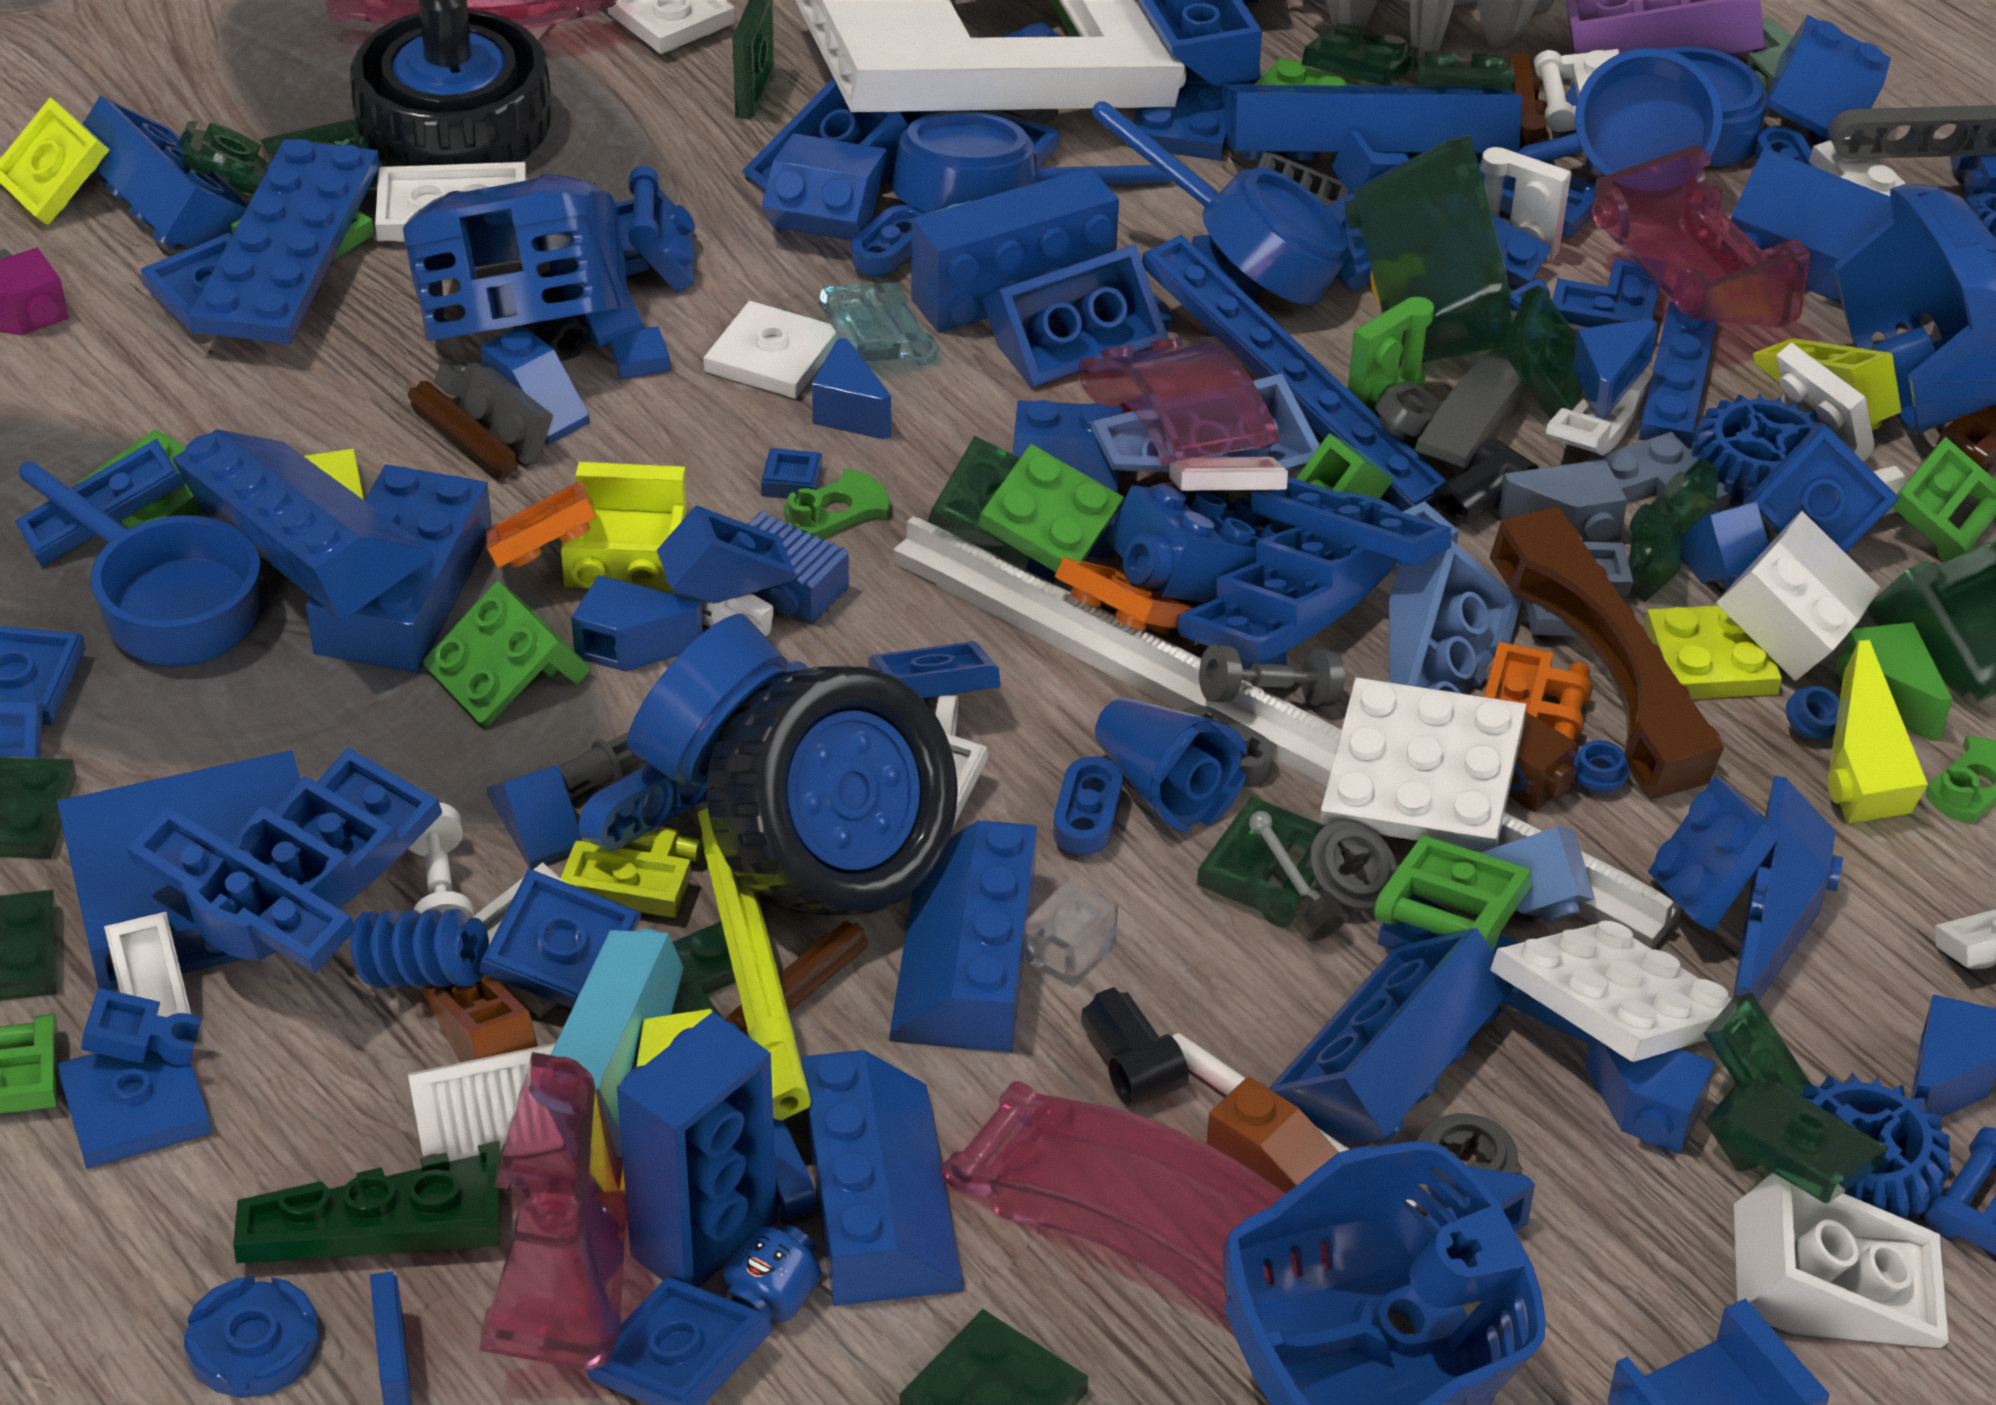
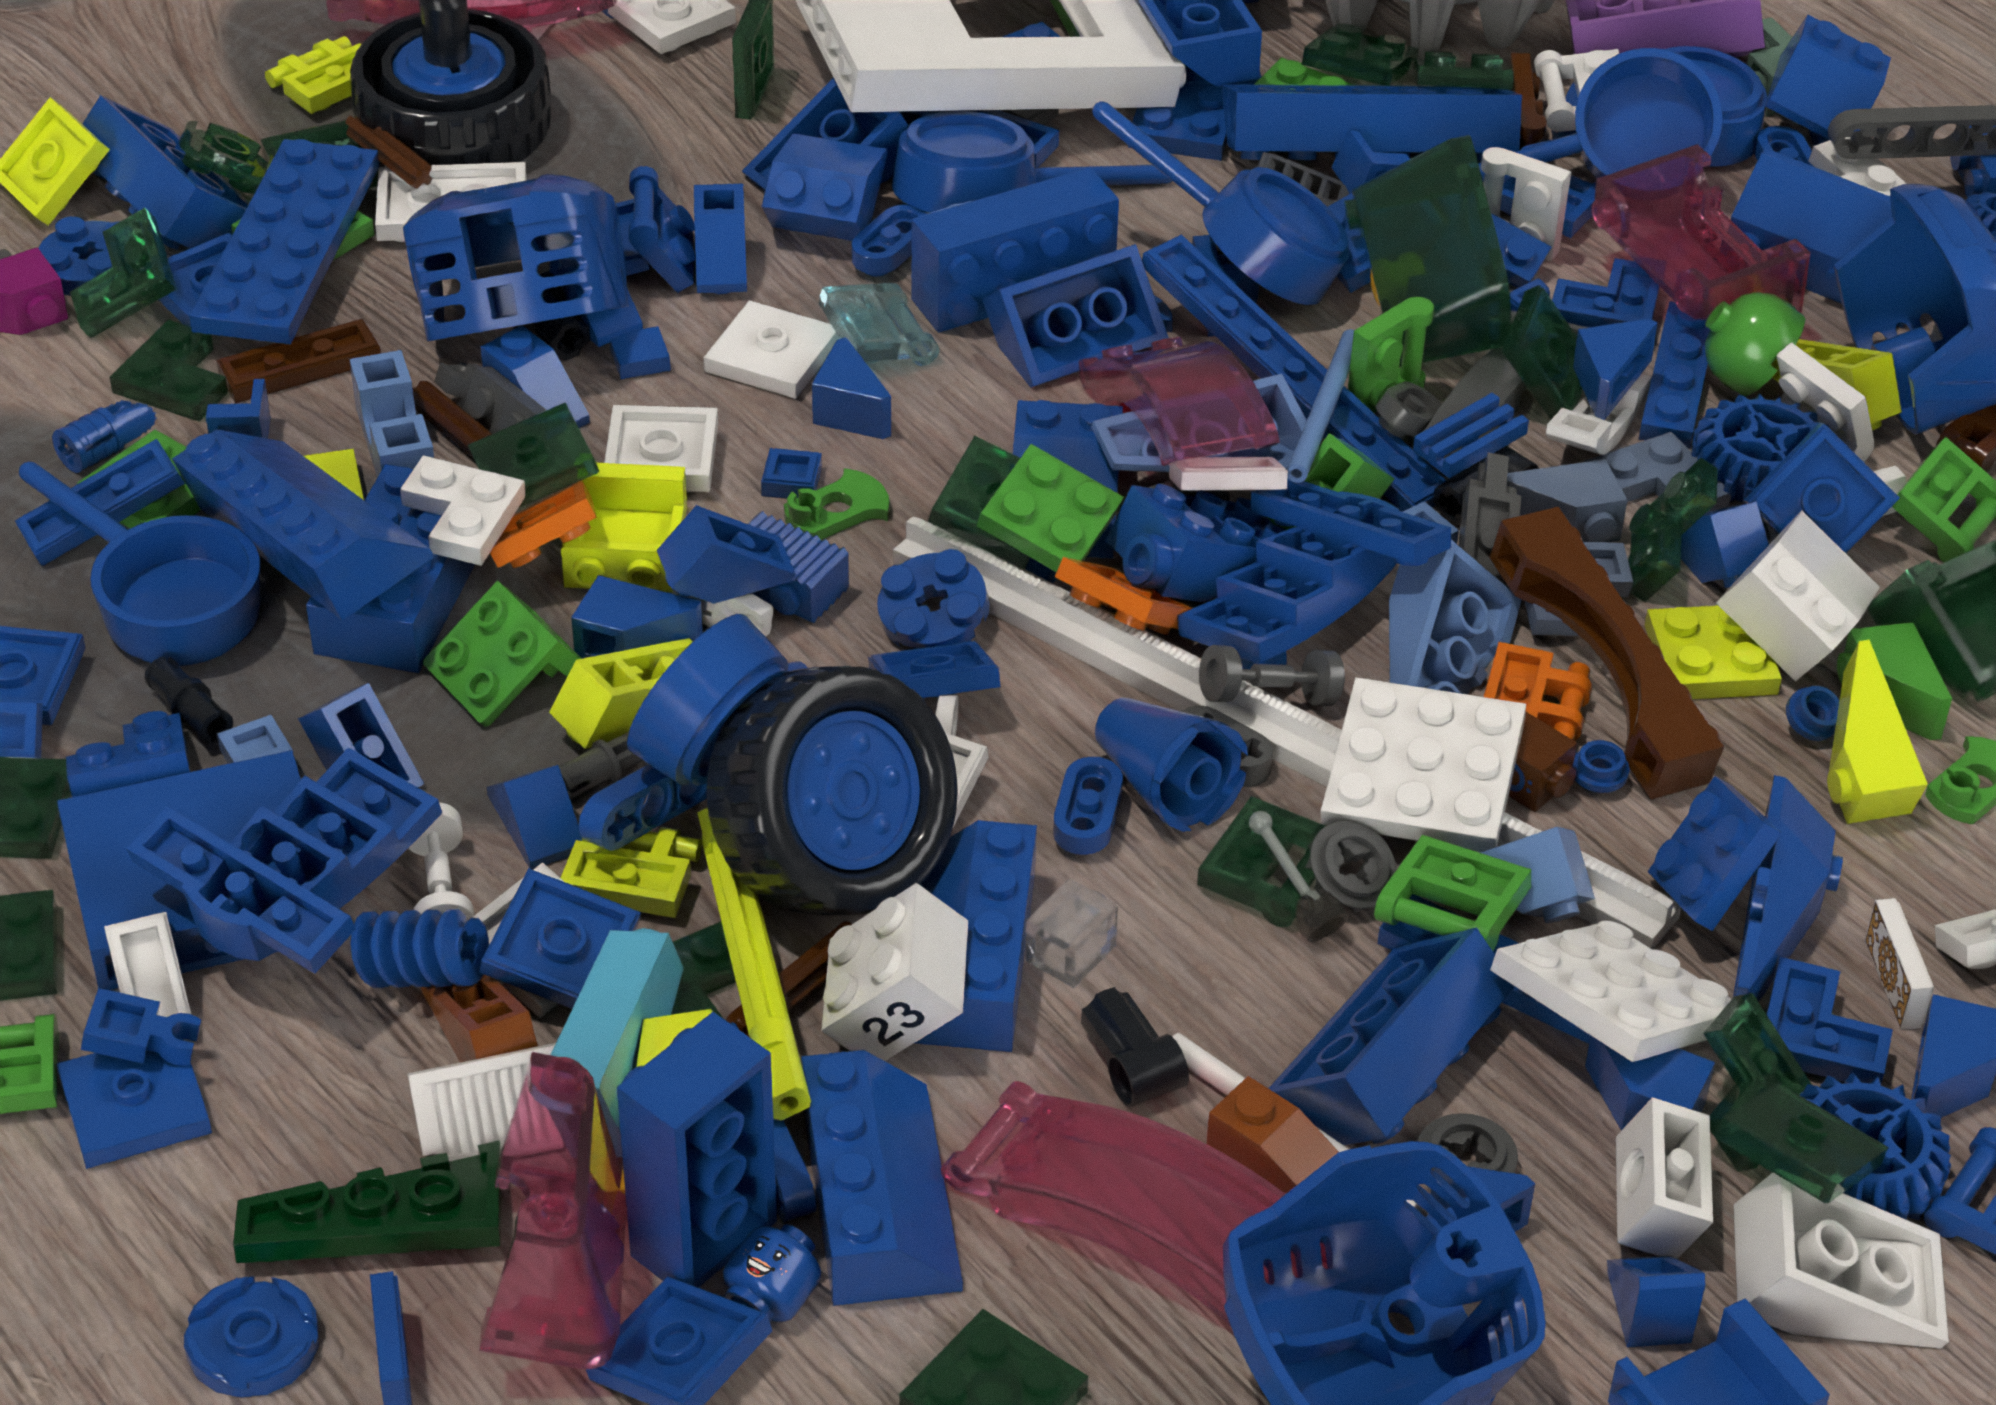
none -> blue plate [38,216,141,297]
none -> blue hinge [52,400,157,473]
none -> blue plate [66,711,190,797]
none -> clear green plate [70,208,177,338]
none -> clear green plate [109,320,228,422]
none -> black pin [144,657,234,744]
none -> blue panel [206,379,271,439]
none -> reddish brown tile [216,319,381,403]
none -> medium blue plate [217,715,293,764]
none -> neon yellow plate [265,36,361,114]
none -> blue slope [298,683,424,788]
none -> reddish brown axle [345,115,433,189]
none -> medium blue arch [349,350,434,477]
none -> white plate [400,455,525,566]
none -> clear green plate [468,402,600,508]
none -> neon yellow slope [549,638,693,749]
none -> white plate [604,405,718,492]
none -> blue slope [694,184,747,294]
none -> white brick [821,883,968,1061]
none -> blue plate [877,549,990,649]
none -> medium blue piece [1287,329,1354,483]
none -> blue tile [1413,392,1529,478]
none -> dark grey hinge [1459,452,1521,589]
none -> blue slope [1607,1256,1705,1347]
none -> white brick [1616,1097,1713,1259]
none -> bright green cylinder [1705,292,1806,397]
none -> blue plate [1756,957,1893,1084]
none -> white tile [1865,898,1934,1030]

